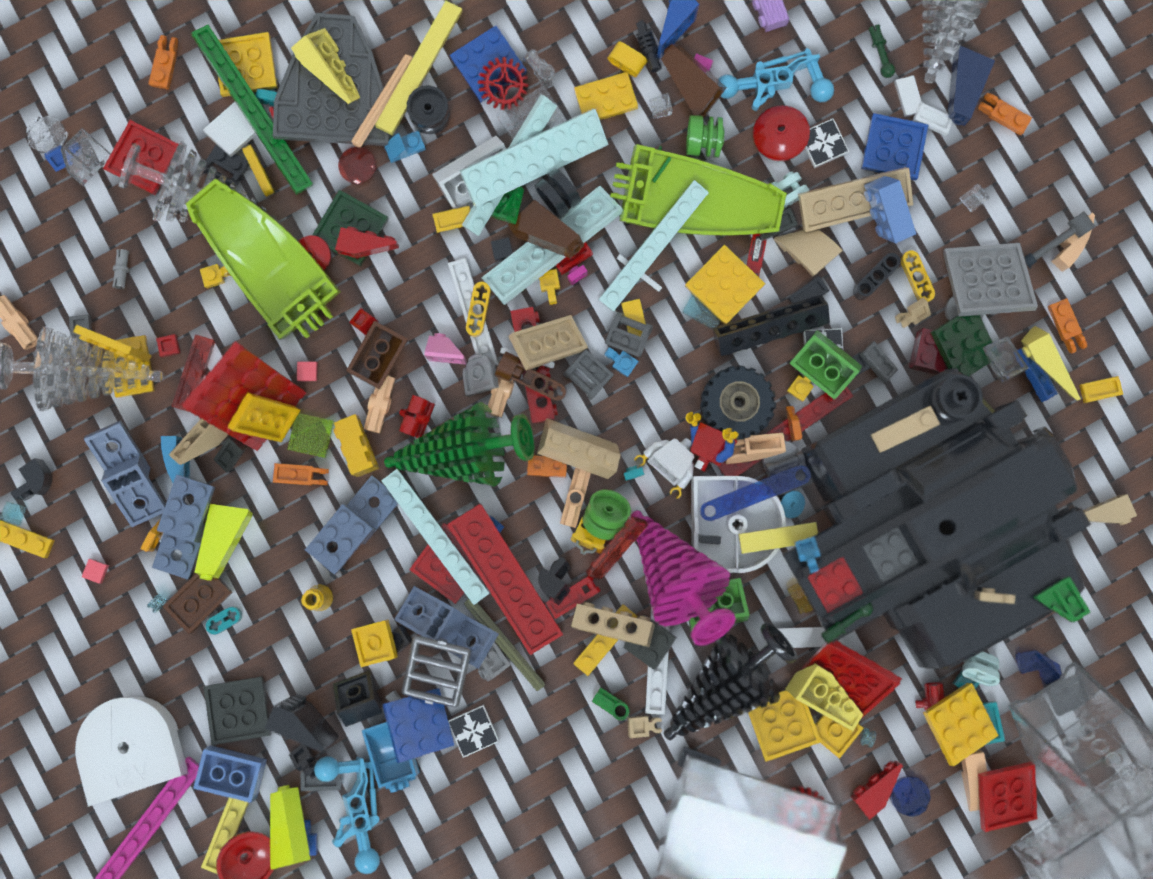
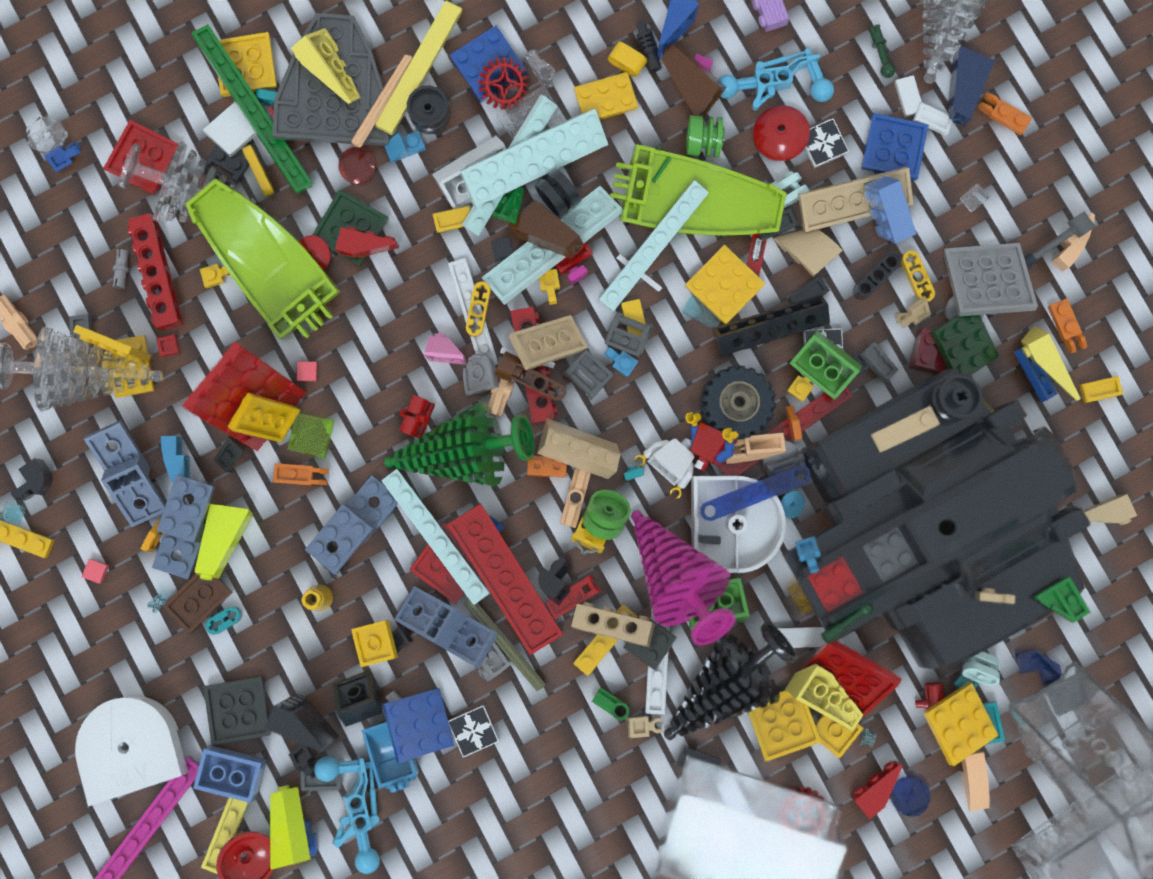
clear slope [61,128,111,186] -> none
orange hinge [148,35,178,90] -> none
tan slope [169,419,228,465] -> none
clear red plate [171,334,215,413] -> none
yellow wedge [333,414,379,477] -> none
reddish brown slope [346,321,408,390] -> none
red slope [349,308,379,335] -> none
light nougat piece [364,376,395,434] -> none
flat silver bar [402,635,471,708] -> none
clear red plate [586,516,649,579] -> none
clear slope [649,93,672,119] -> none
light yellow tile [738,522,818,554] -> none
red plate [978,761,1037,832] -> none
clear slope [983,336,1029,384] -> none
none -> red brick [127,213,184,331]

